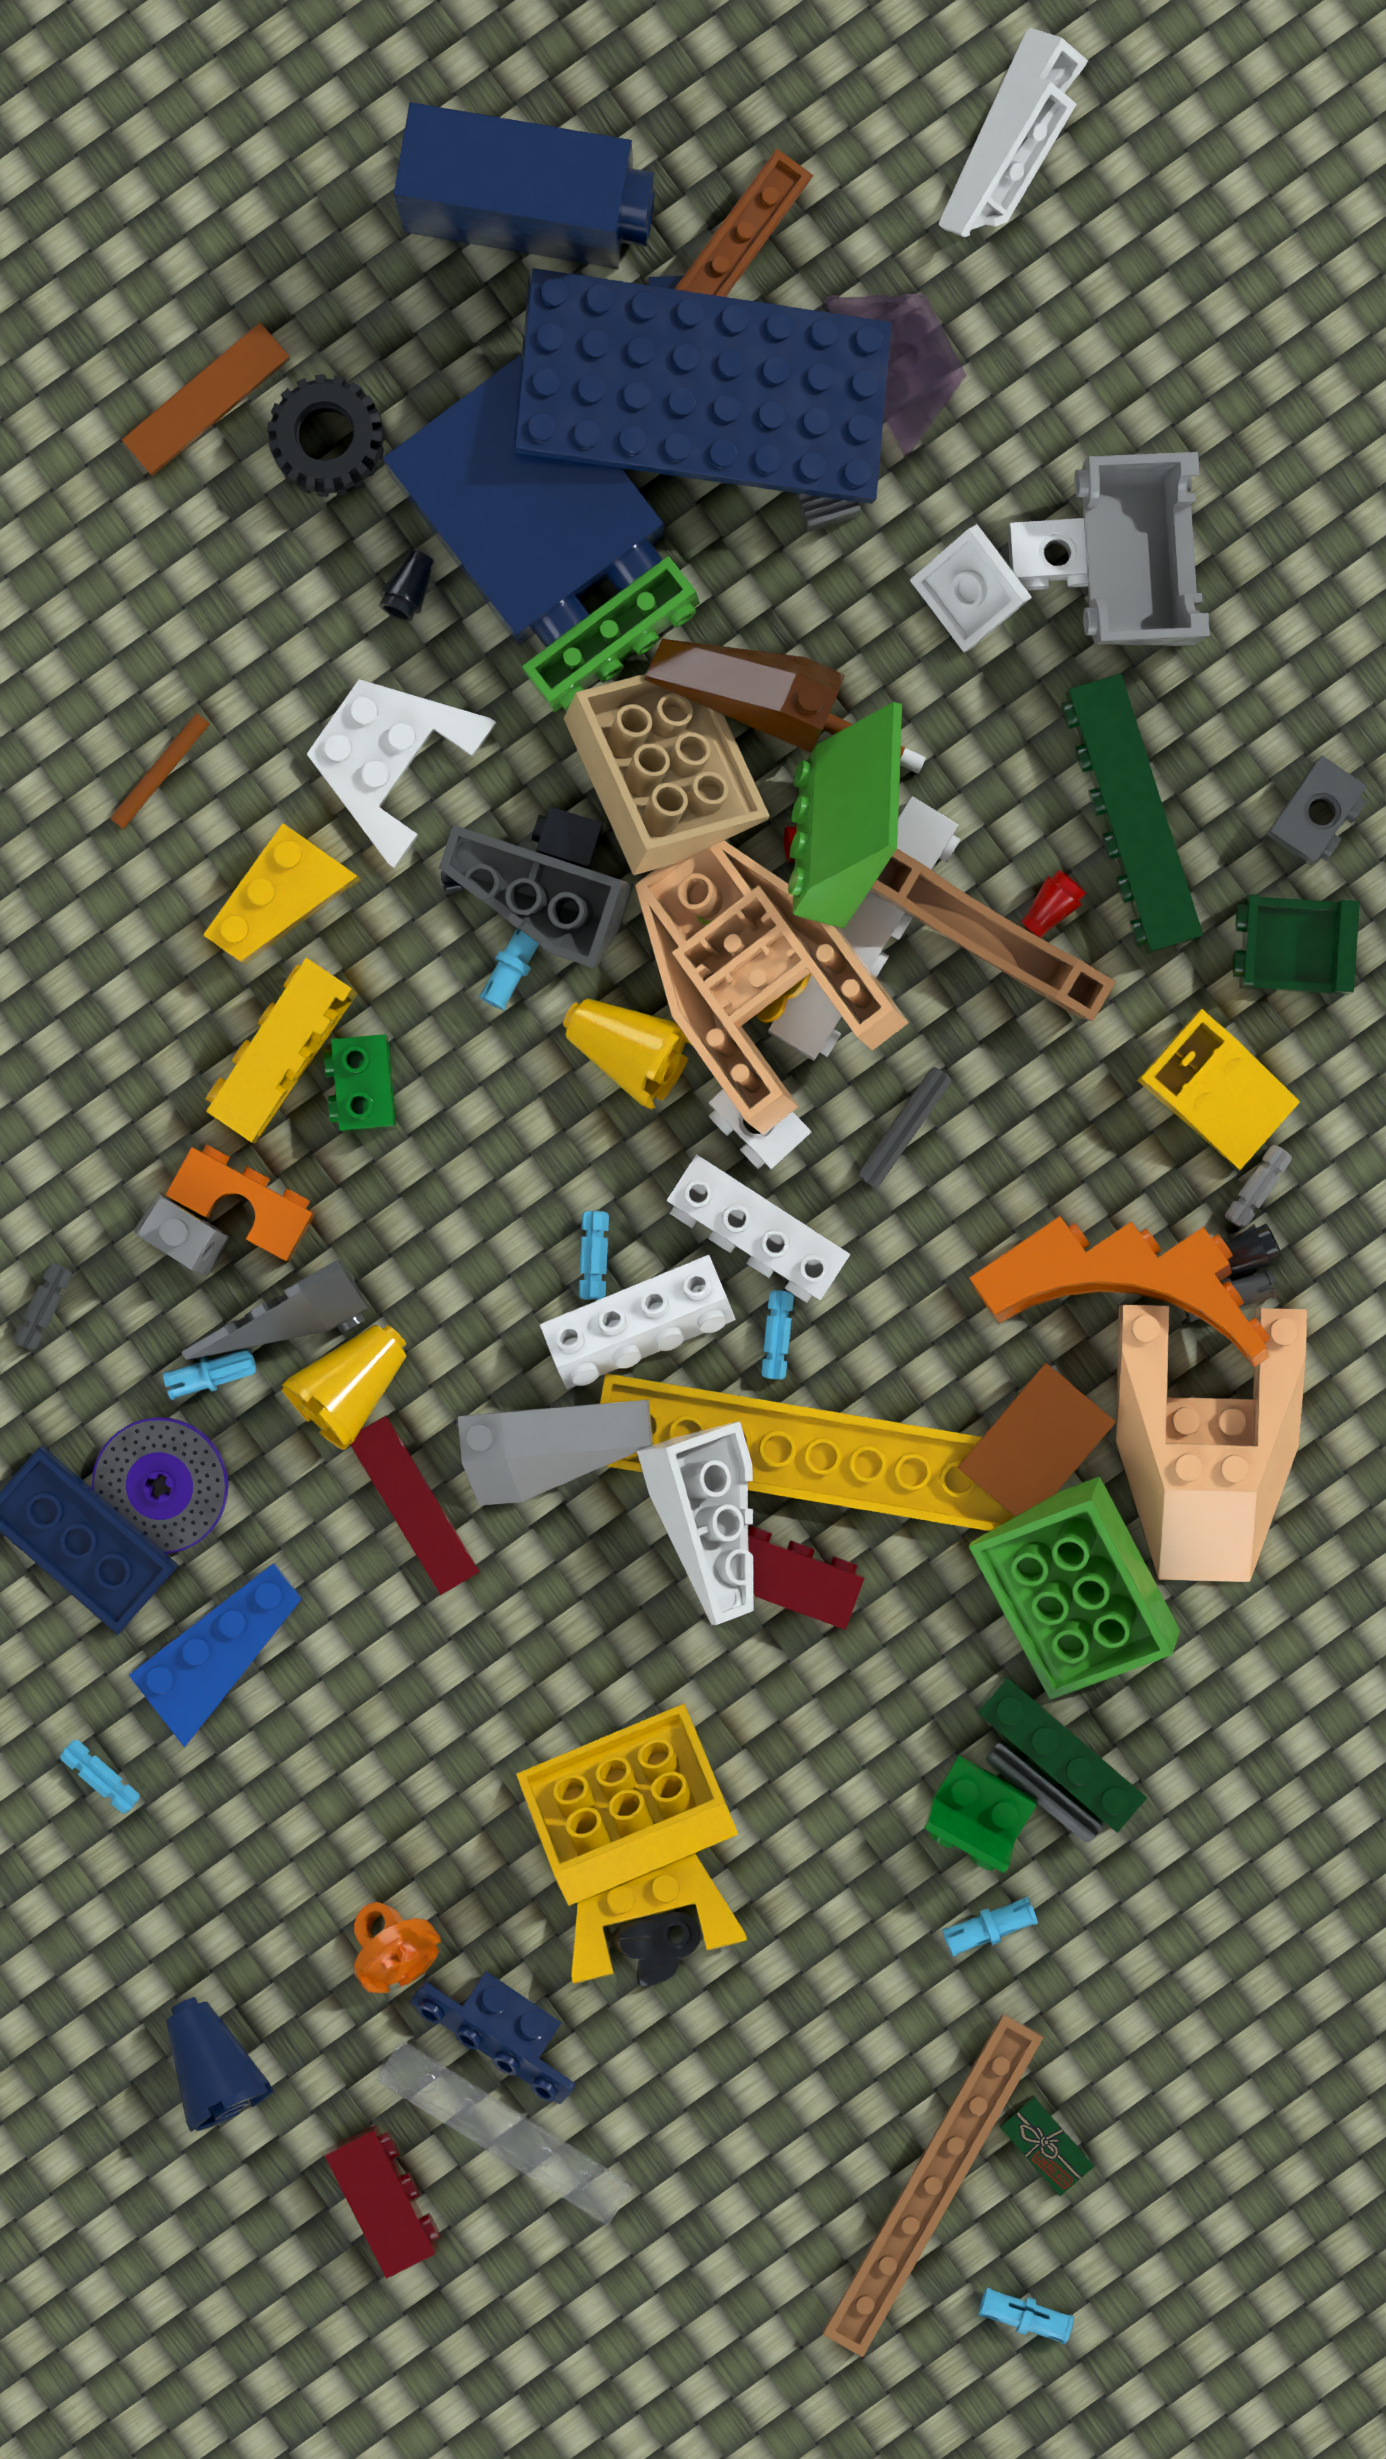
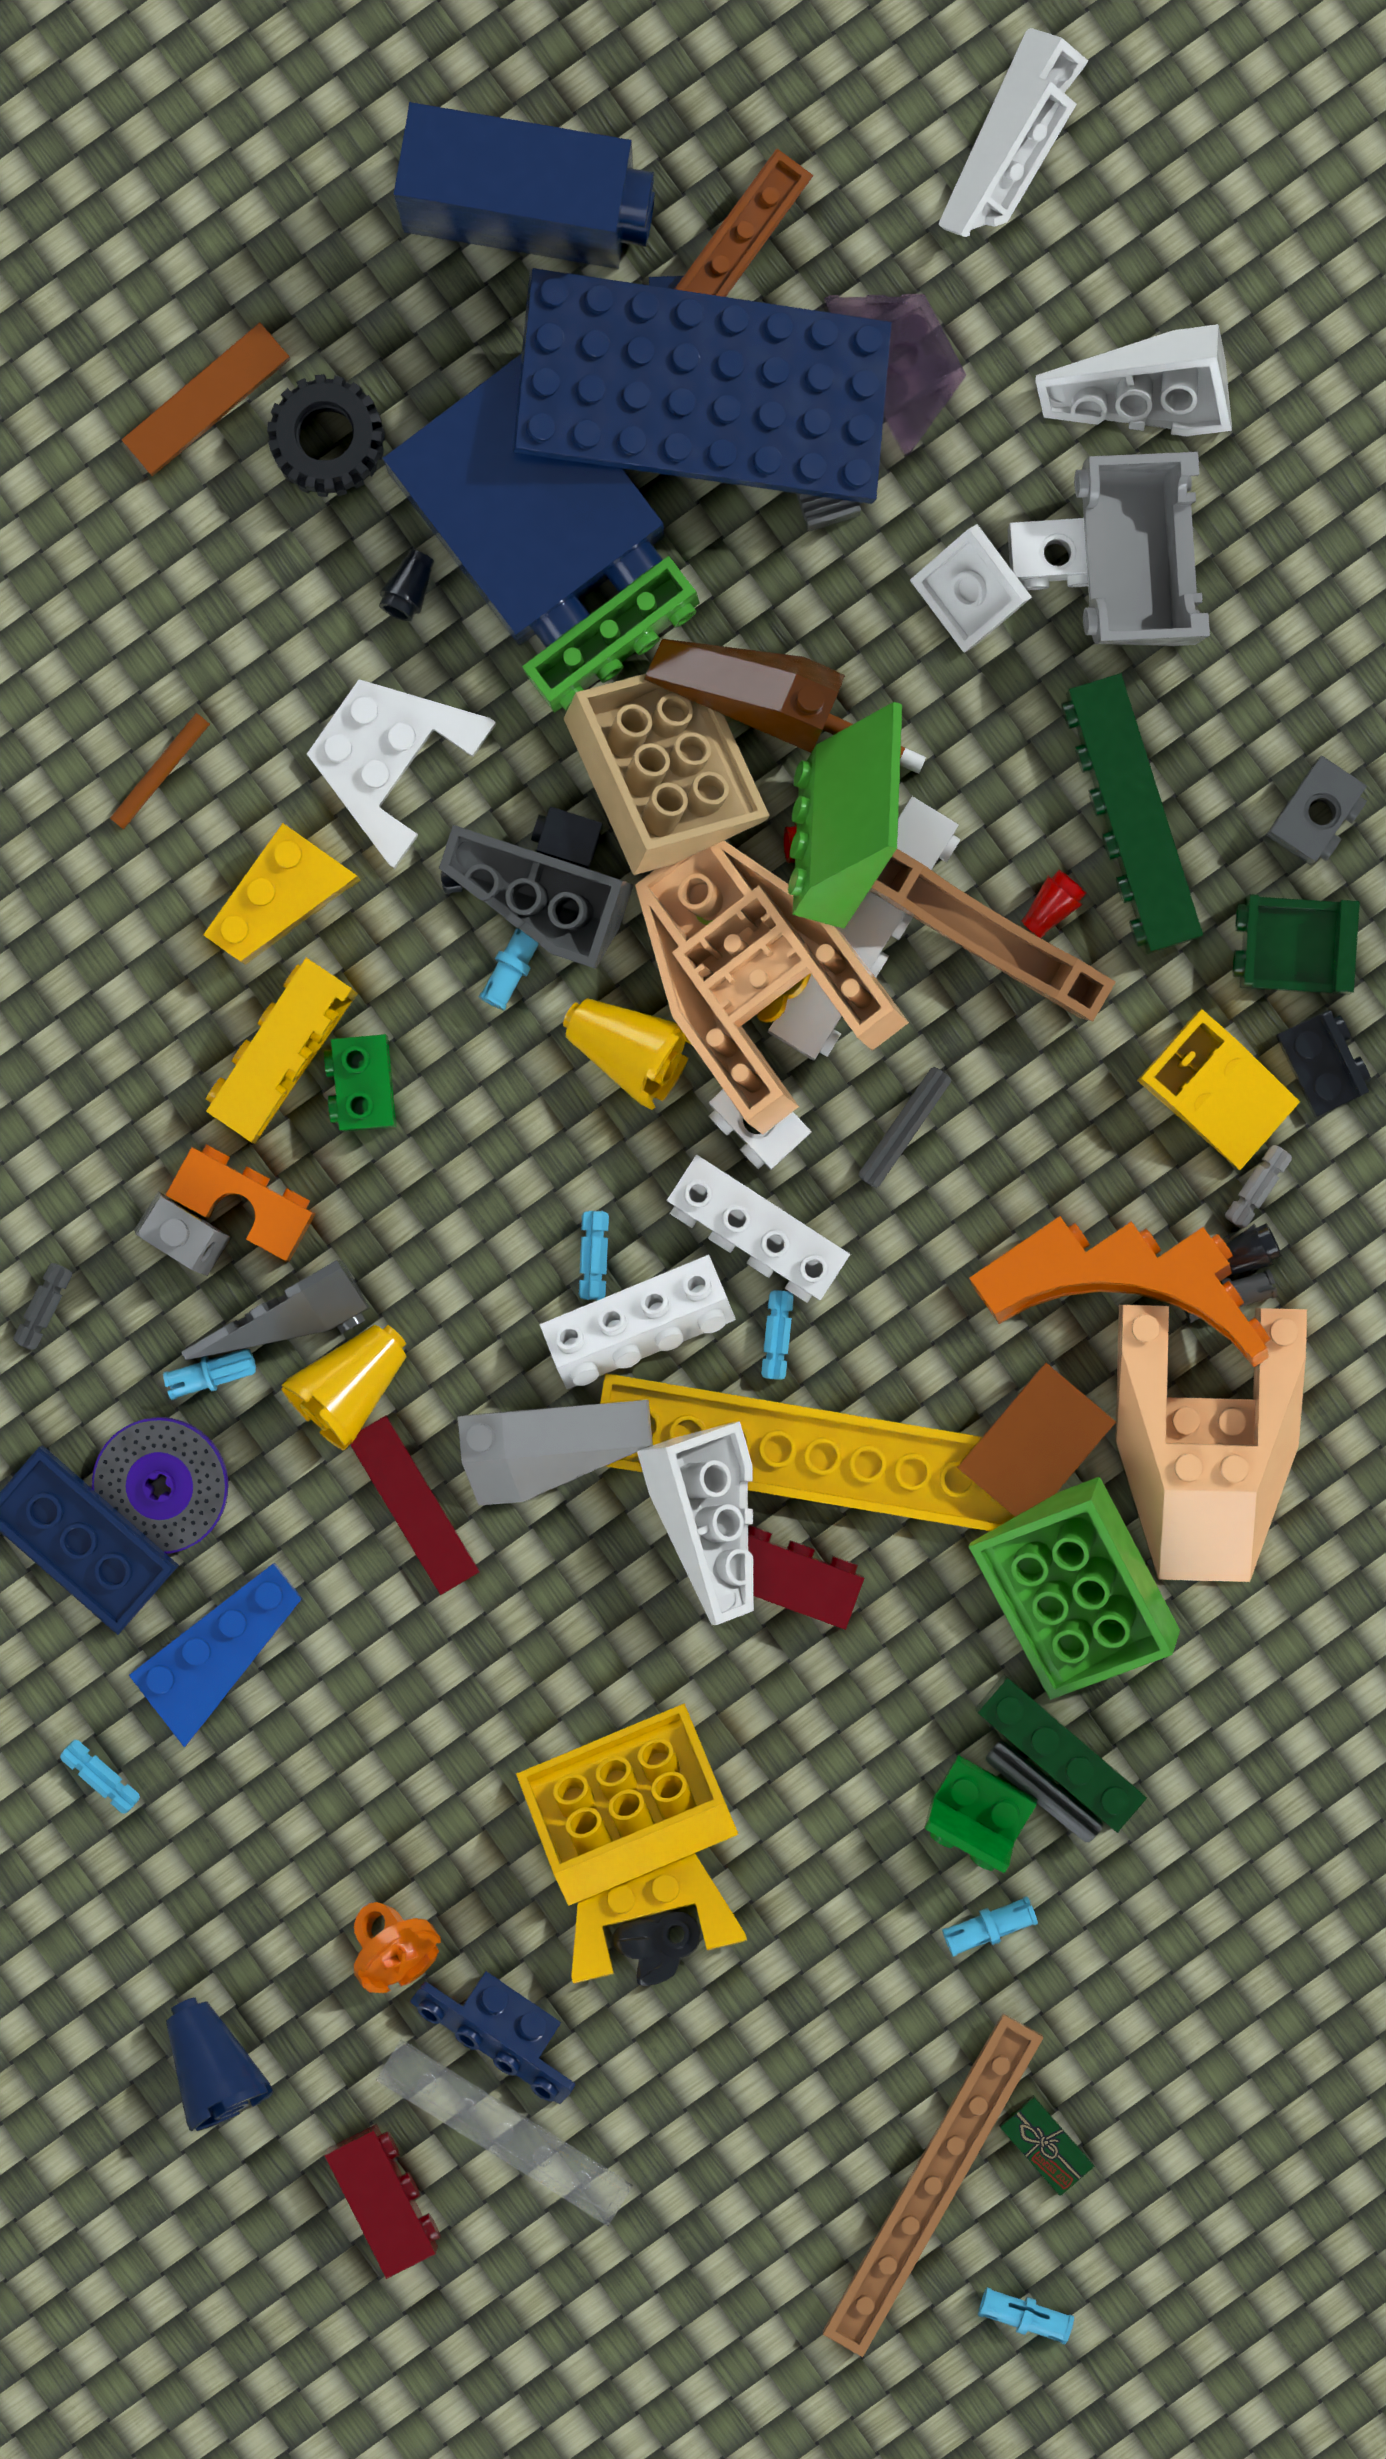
none -> white wedge [1036,324,1232,437]
none -> black bracket [1276,1010,1371,1117]

